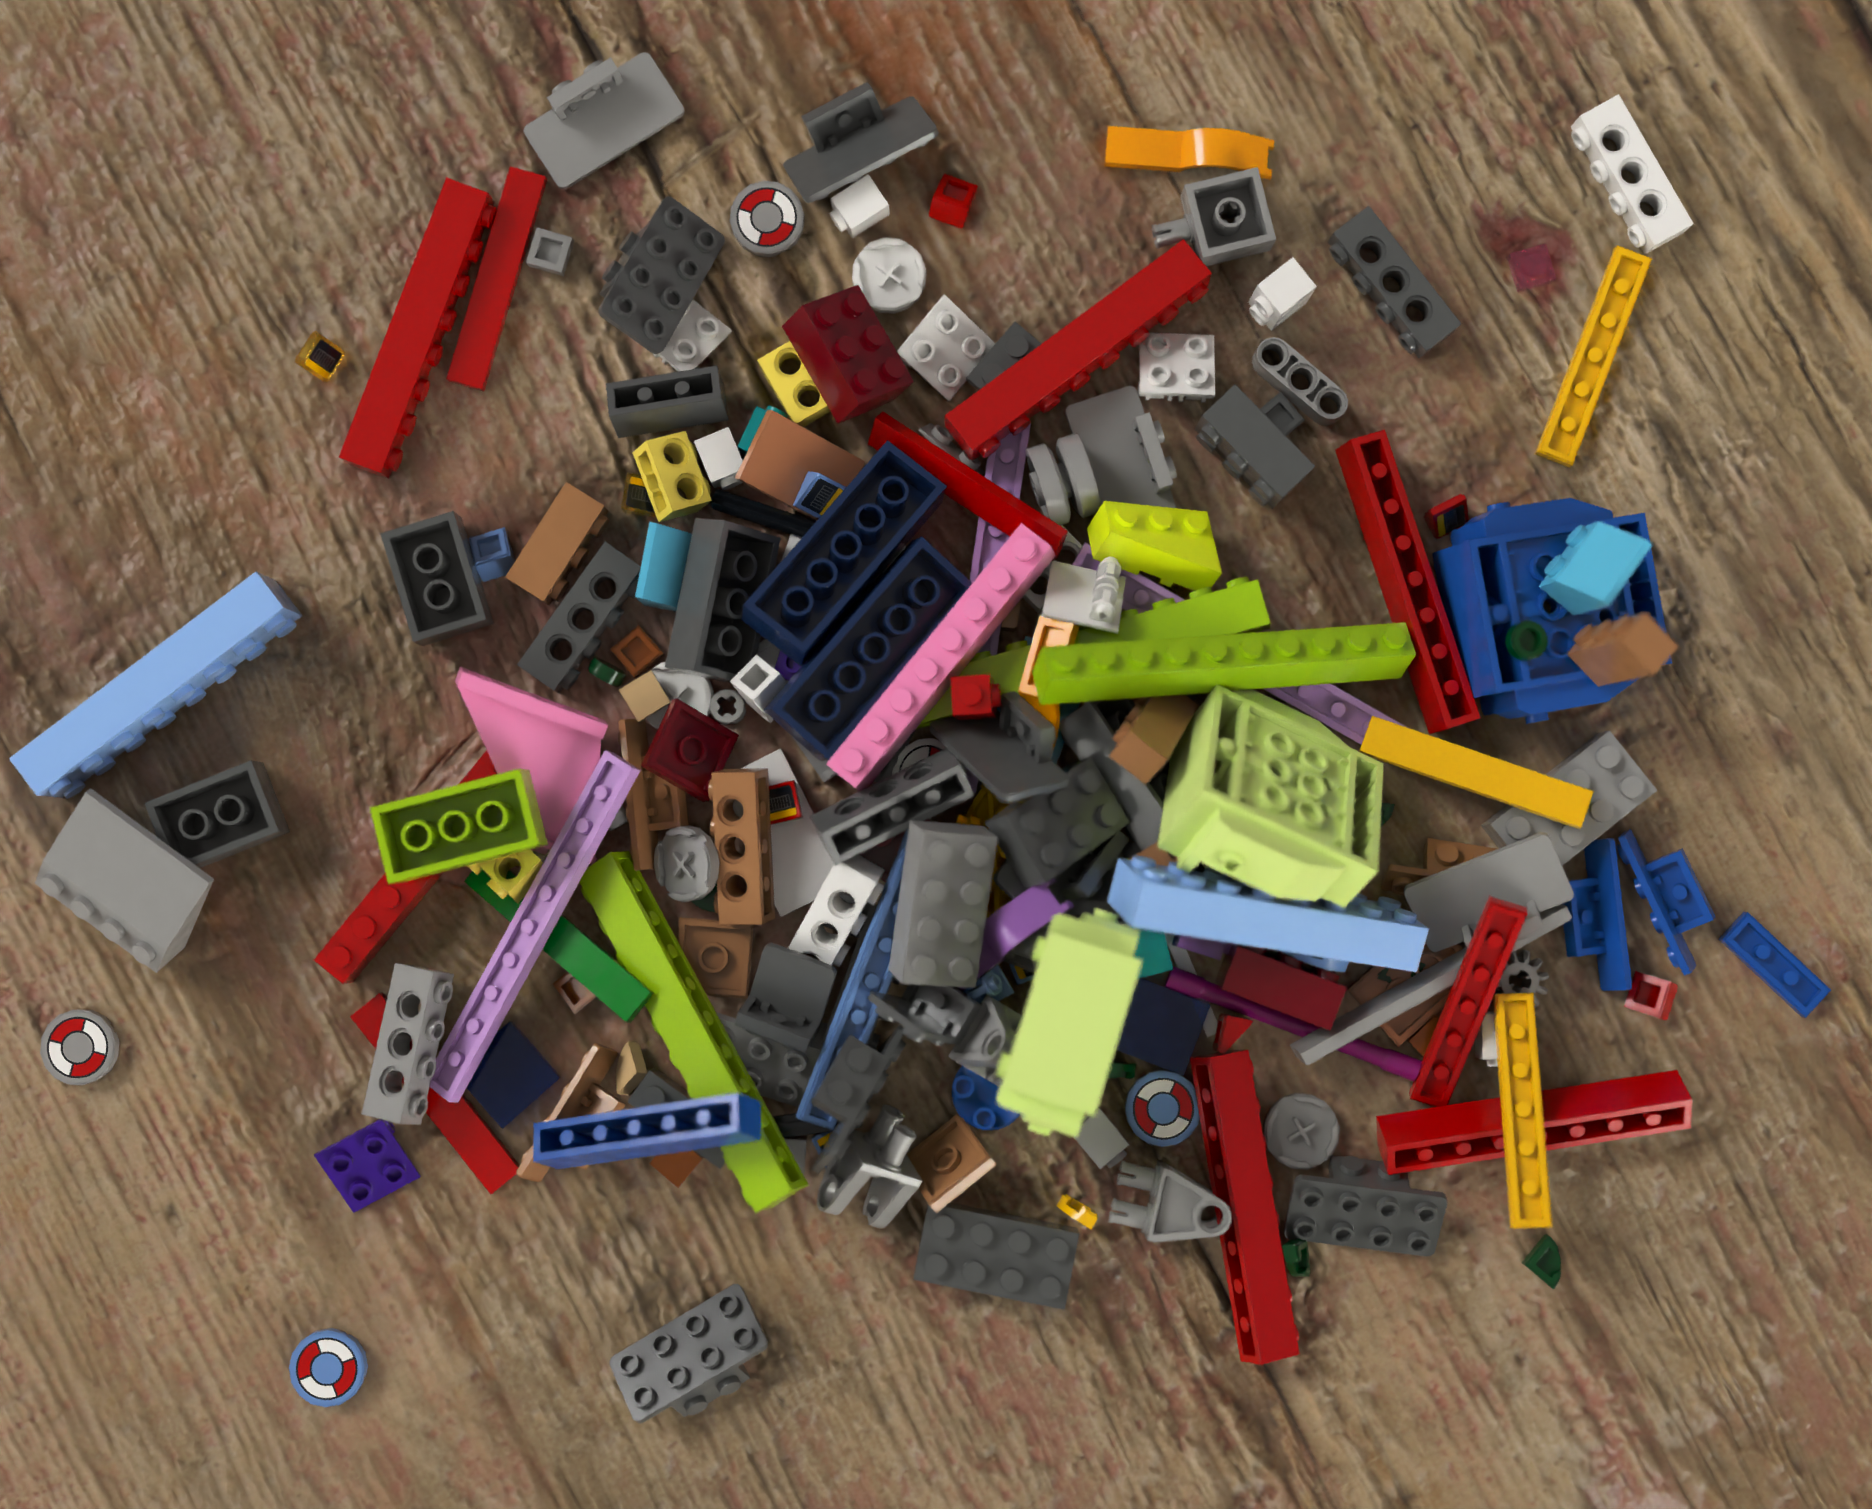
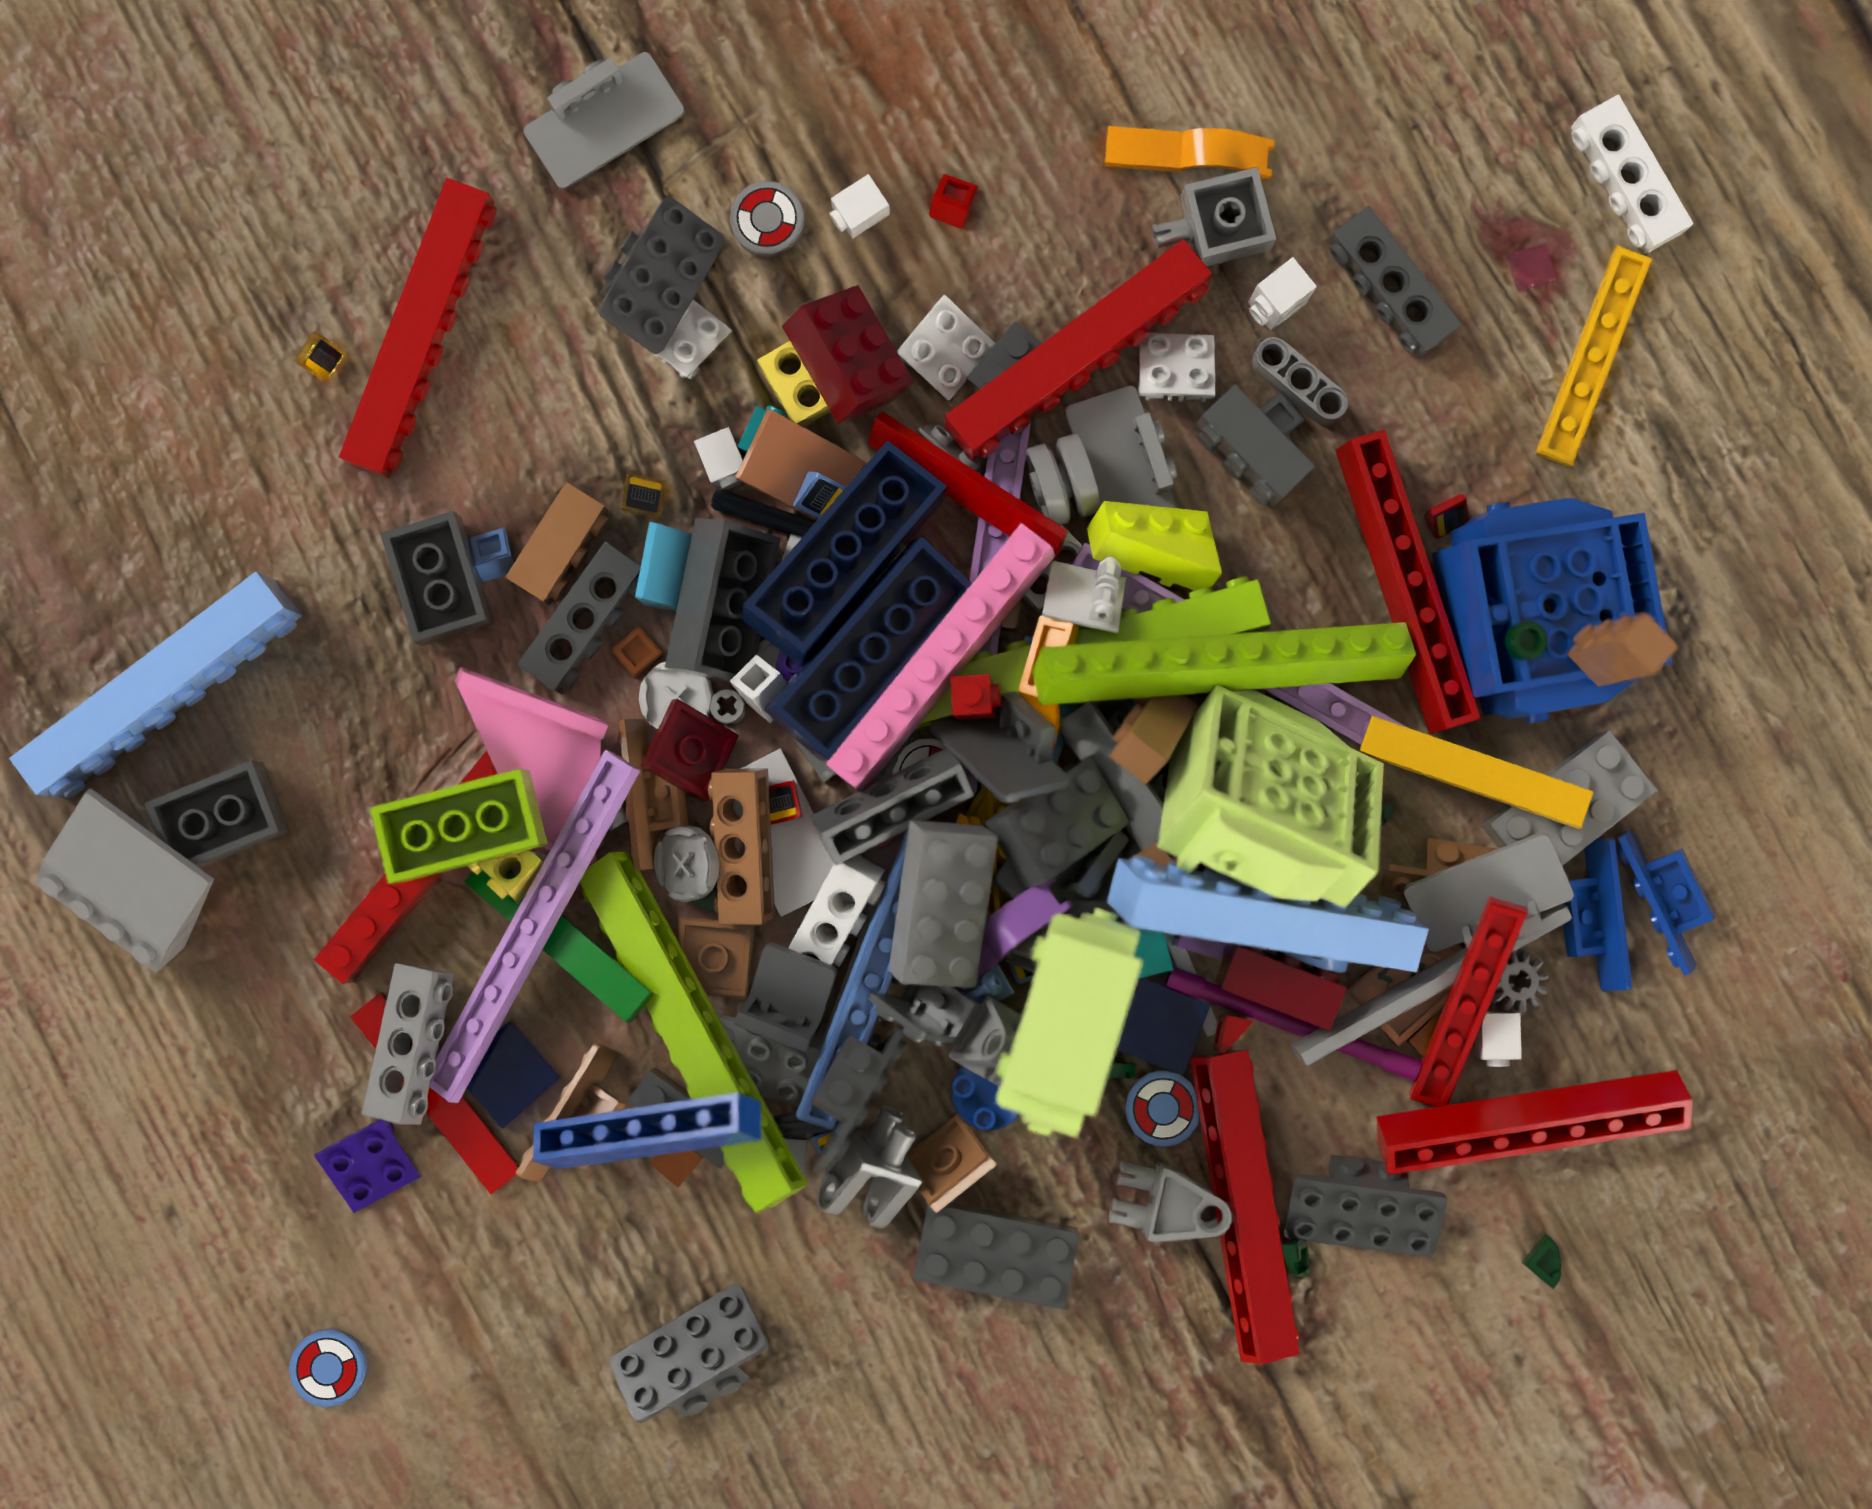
tile [40,1009,120,1085] -> none
red tile [446,166,548,392] -> none
light grey tile [526,227,574,276] -> none
dark orange tile [553,972,597,1014] -> none
dark green tile [587,656,627,687] -> none
dark grey brick [606,365,729,438] -> none
tan tile [616,1041,648,1095] -> none
tan tile [619,670,671,723] -> none
light yellow brick [633,431,712,522] -> none
dark grey bracket [783,82,939,203] -> none
white tile [852,237,926,313] -> none
yellow tile [1056,1194,1098,1229] -> none
light grey brick [1074,1107,1129,1169] -> none
light grey tile [1263,1093,1340,1170] -> none
yellow tile [1493,993,1552,1229] -> none
medium azure slope [1539,521,1652,616] -> none
red slope [1624,971,1678,1021] -> none
blue tile [1718,912,1831,1018] -> none

